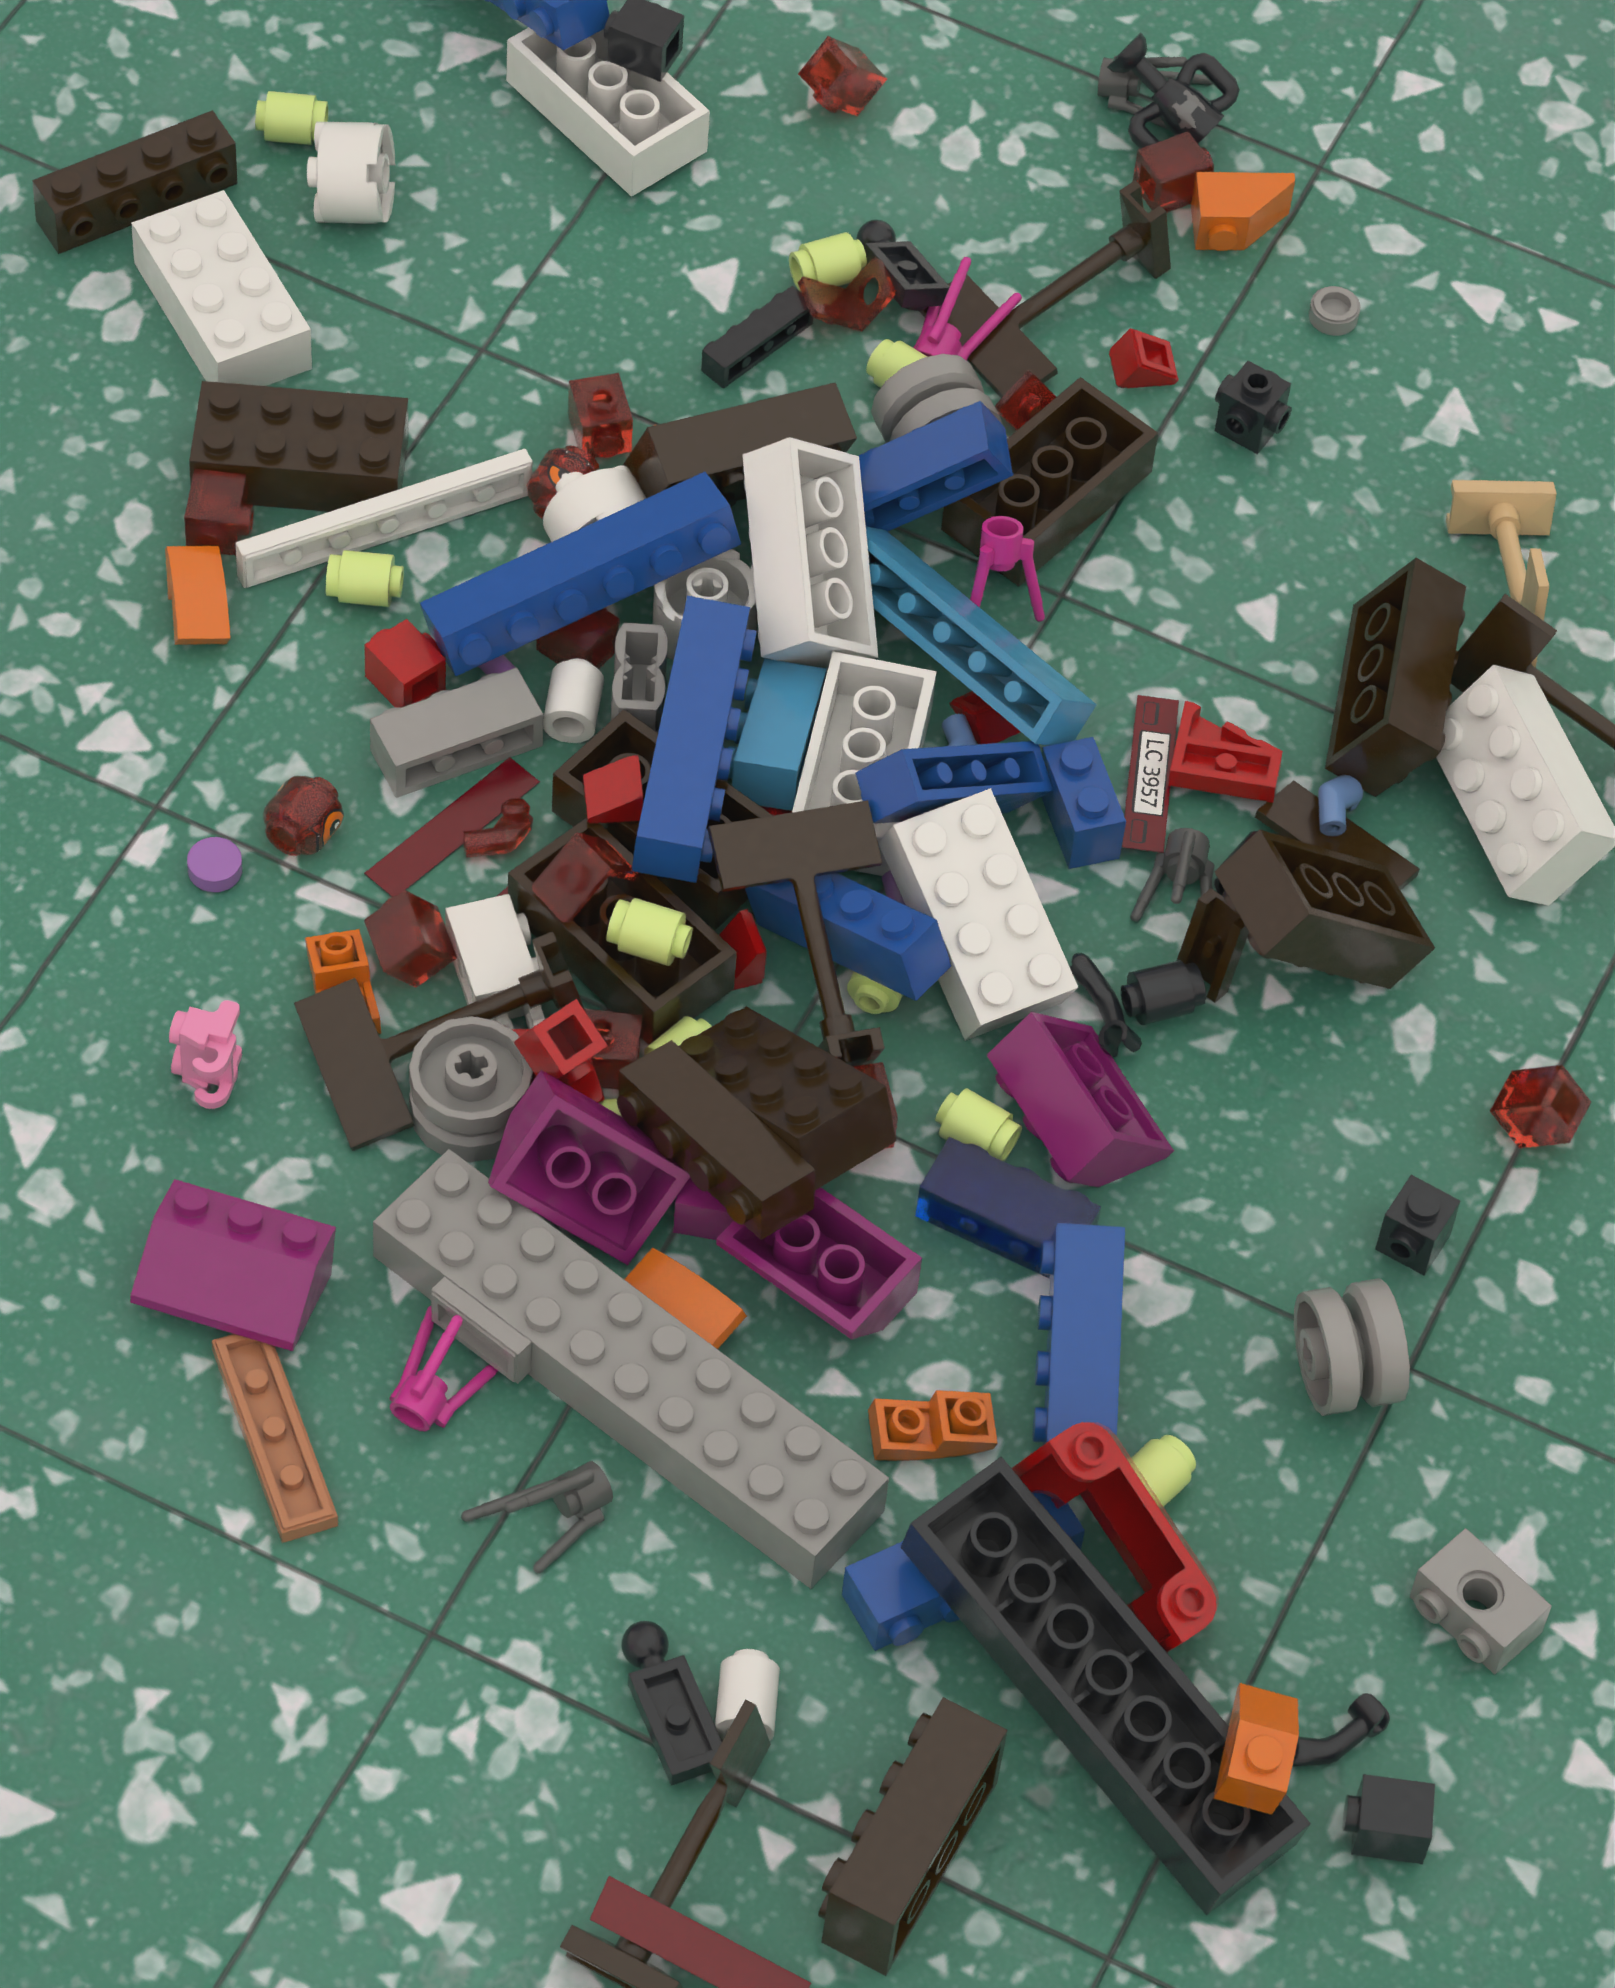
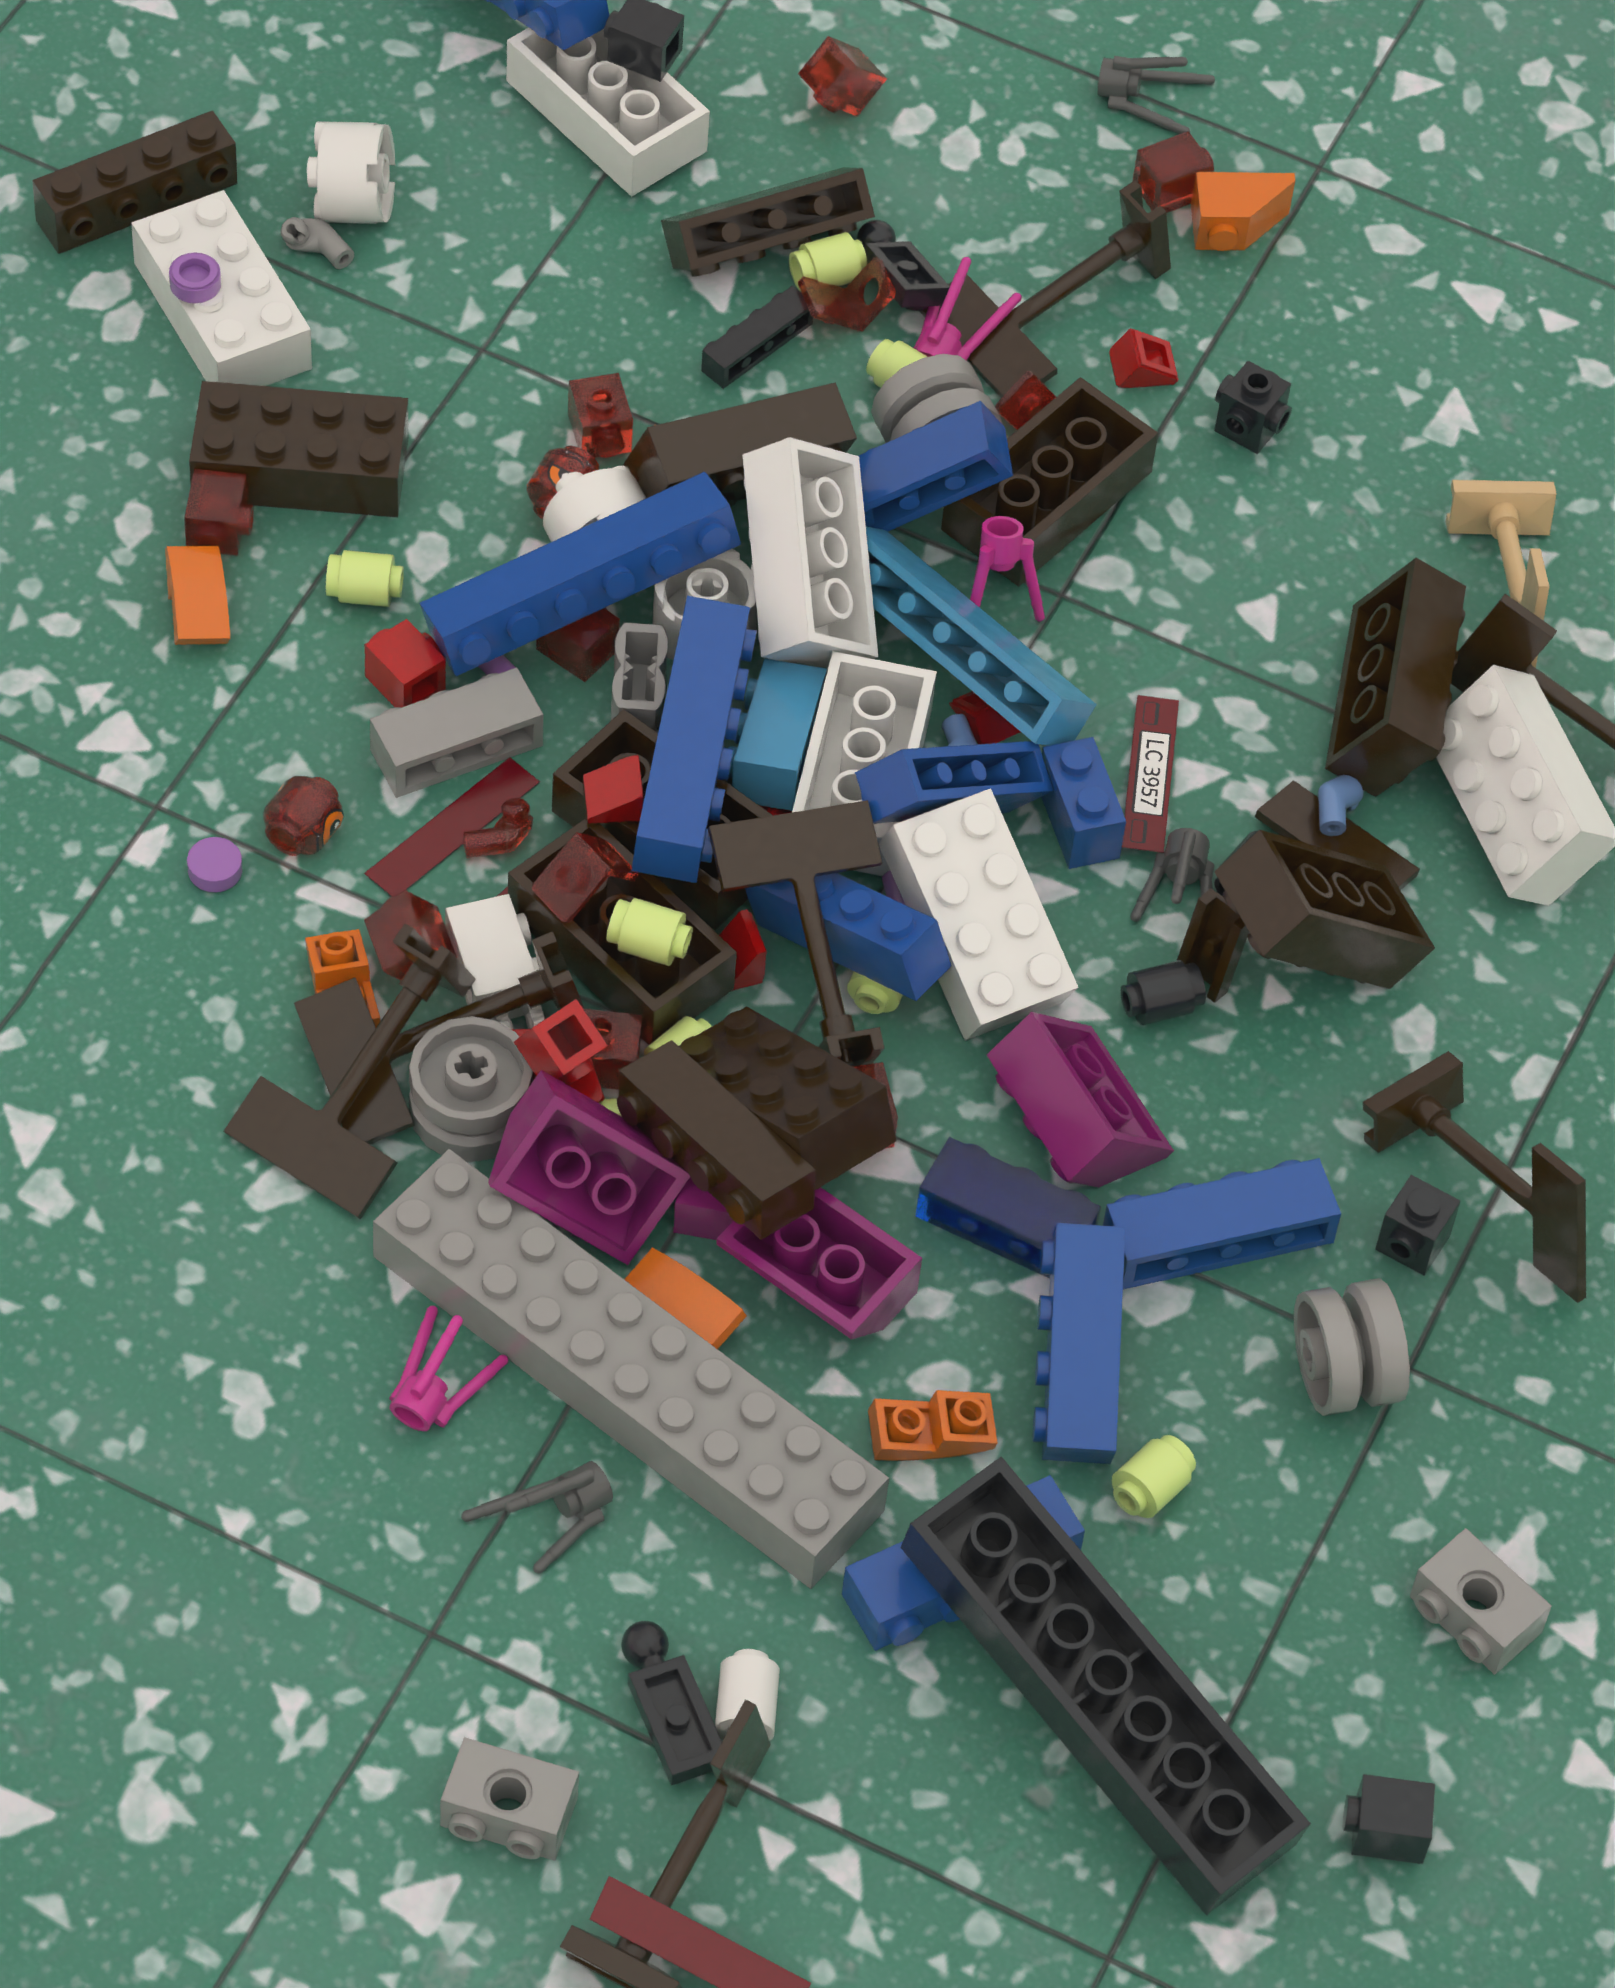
magenta slope [130,1179,336,1351] -> none
bright pink piece [169,1000,242,1109] -> none
nougat tile [212,1334,338,1543] -> none
white tile [235,449,533,588] -> none
yellowish green brick [255,91,328,145] -> none
light grey tile [431,1276,532,1384] -> none
white brick [543,658,604,743] -> none
dark brown brick [818,1697,1008,1976] -> none
yellowish green brick [935,1088,1022,1165] -> none
red windscreen [1012,1422,1219,1652] -> none
black piece [1069,953,1142,1057] -> none
black piece [1107,33,1240,167] -> none
red wing [1168,701,1283,803] -> none
orange slope [1213,1683,1299,1814] -> none
black piece [1292,1693,1390,1767] -> none
light grey tile [1309,286,1361,336] -> none
clear red brick [1490,1065,1591,1148] -> none
none -> medium lavender tile [169,252,221,303]
none -> dark brown piece [223,923,476,1219]
none -> light grey arm [281,217,355,269]
none -> light grey brick [440,1737,579,1861]
none -> dark brown brick [661,167,875,277]
none -> blue brick [1103,1158,1341,1289]
none -> dark brown piece [1363,1051,1586,1303]

